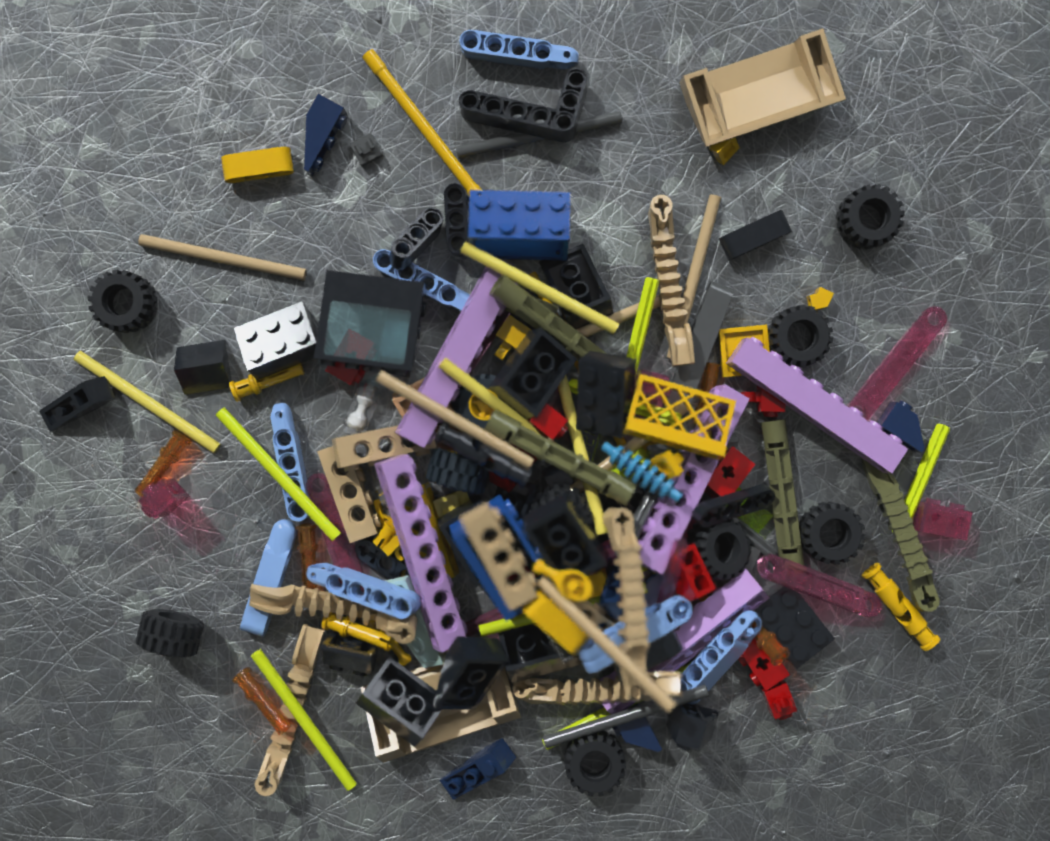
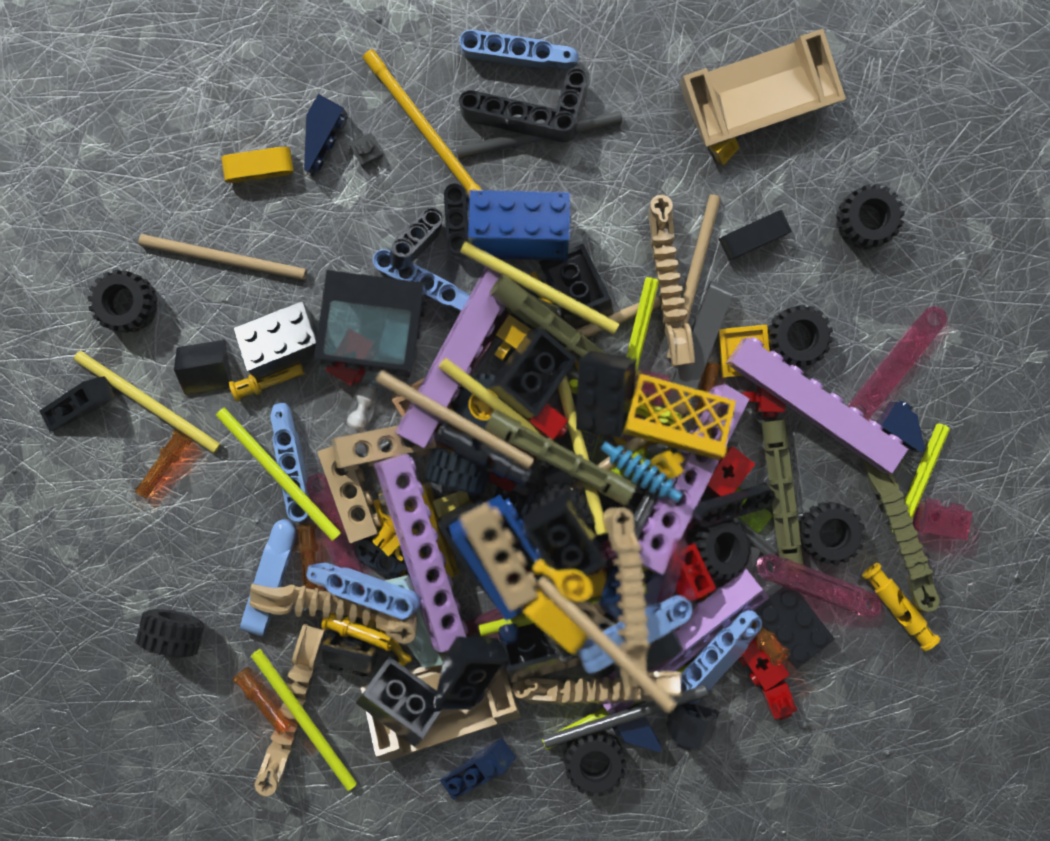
clear pink brick [138,478,190,519] -> none
yellow piece [806,287,834,310] -> none
none -> dark blue hinge [498,624,519,645]

